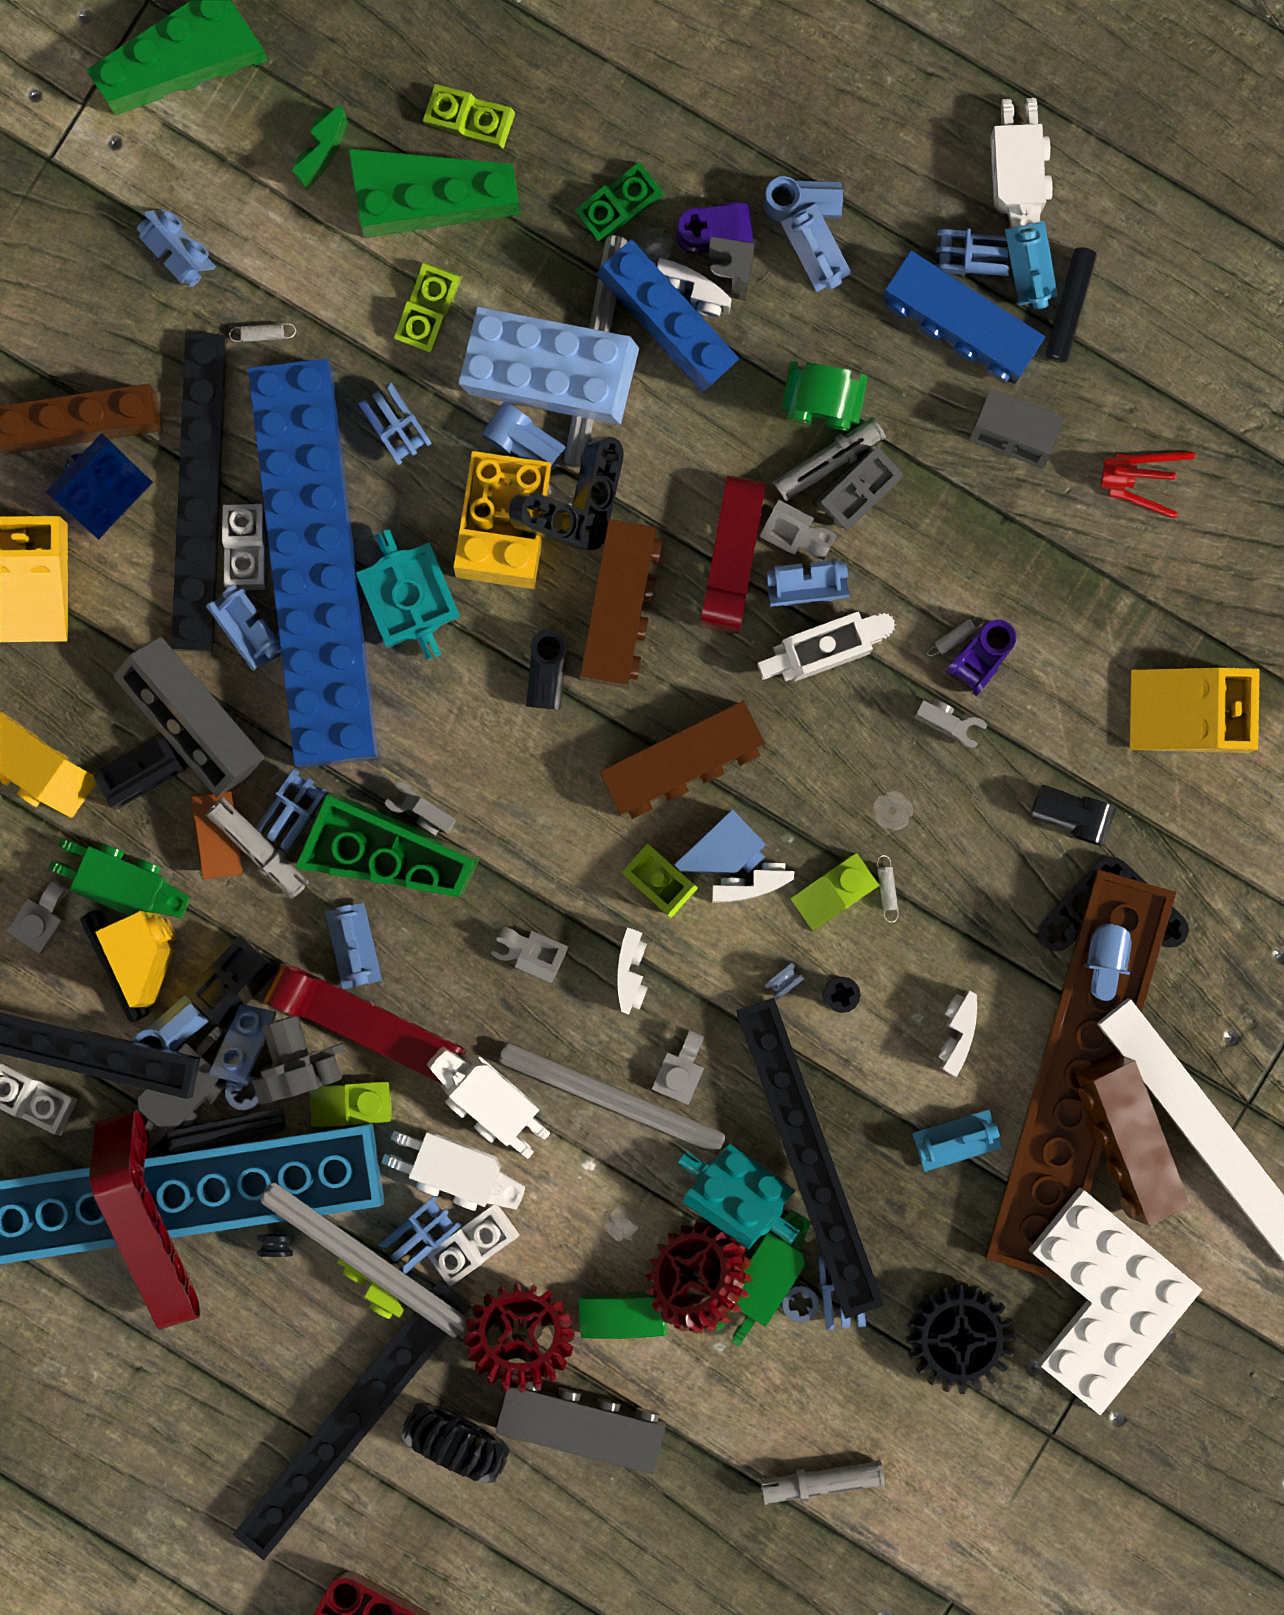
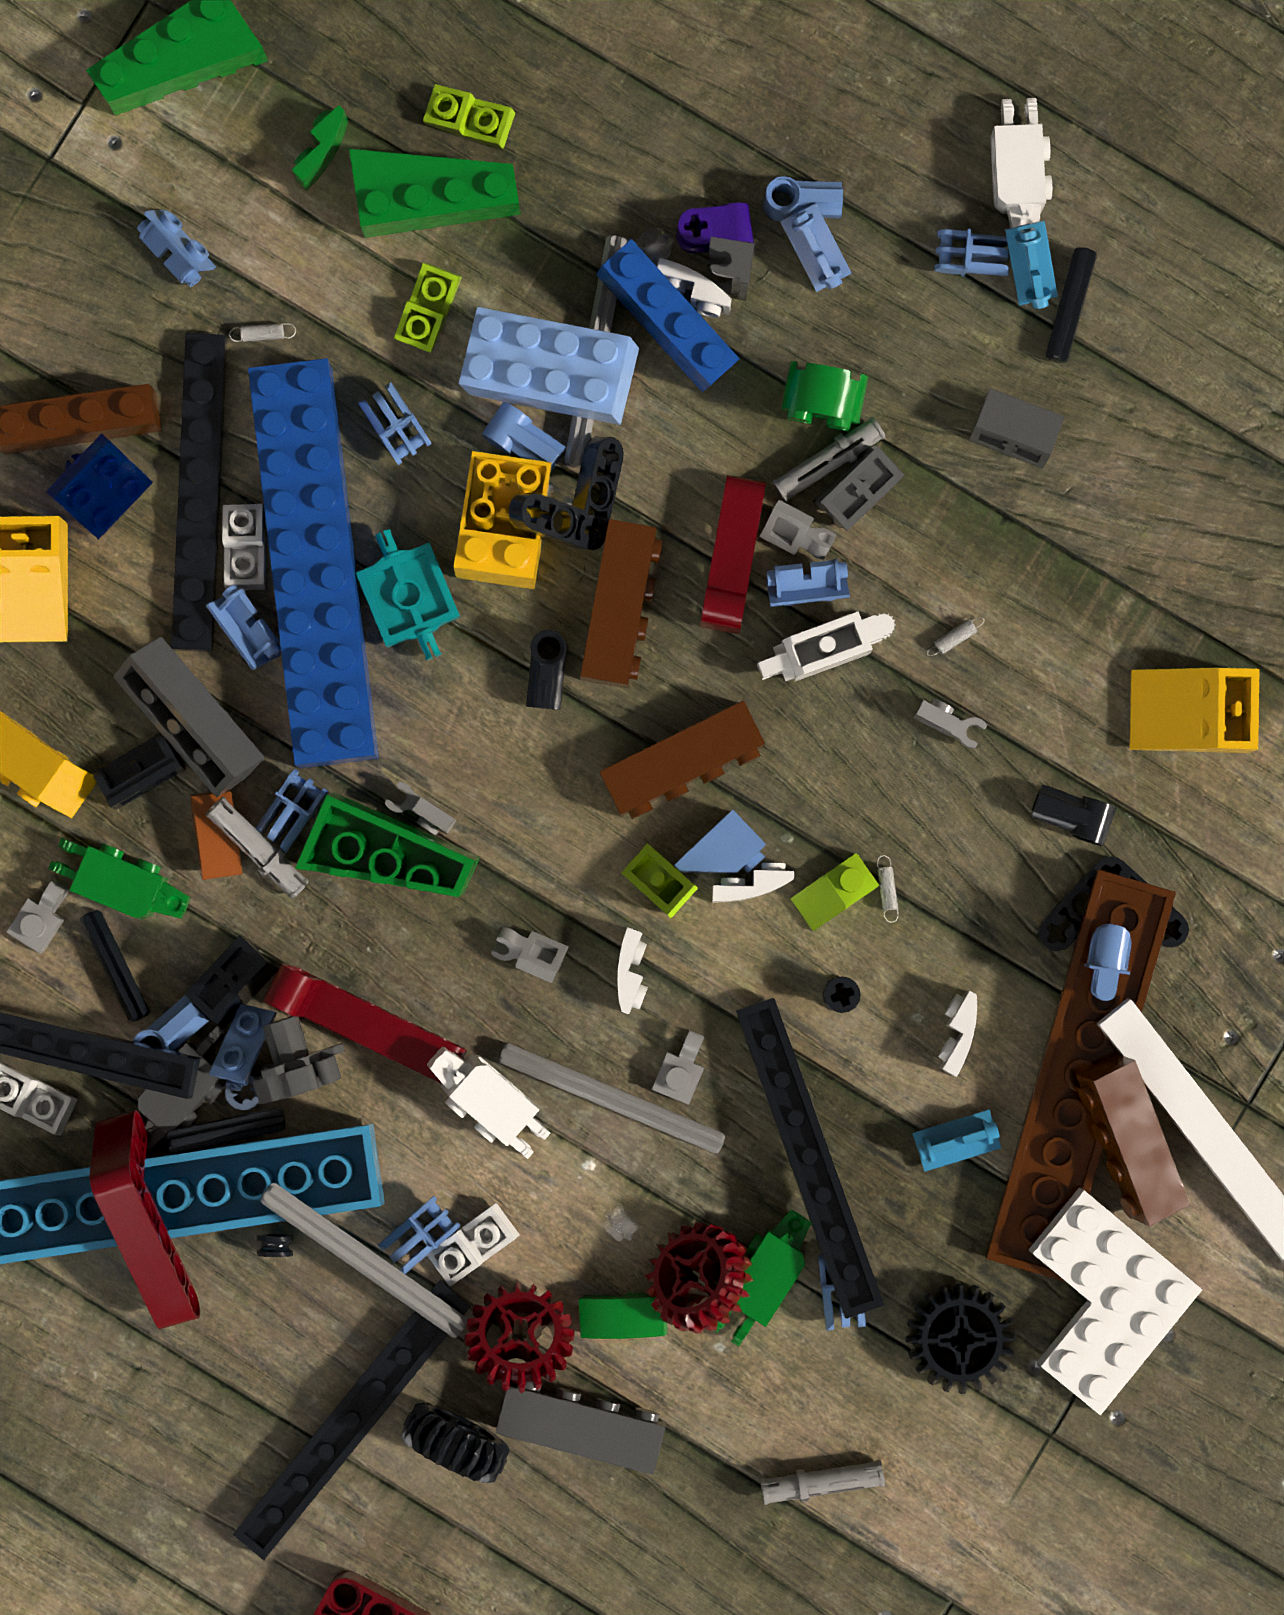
yellow slope [95,911,178,1007] -> none
lime slope [309,1081,392,1127] -> none
medium blue hinge [325,902,382,990] -> none
lime slope [337,1258,406,1319] -> none
white hinge [381,1130,526,1211] -> none
green slope [575,162,666,242] -> none
teal plate [678,1144,800,1250] -> none
sand blue bush [764,963,804,1000] -> none
sand blue bush [782,1284,819,1322] -> none
clear plate [873,791,913,830] -> none
blue brick [882,251,1046,384] -> none
dark purple piece [945,619,1017,696] -> none
red plant [1101,452,1196,518] -> none

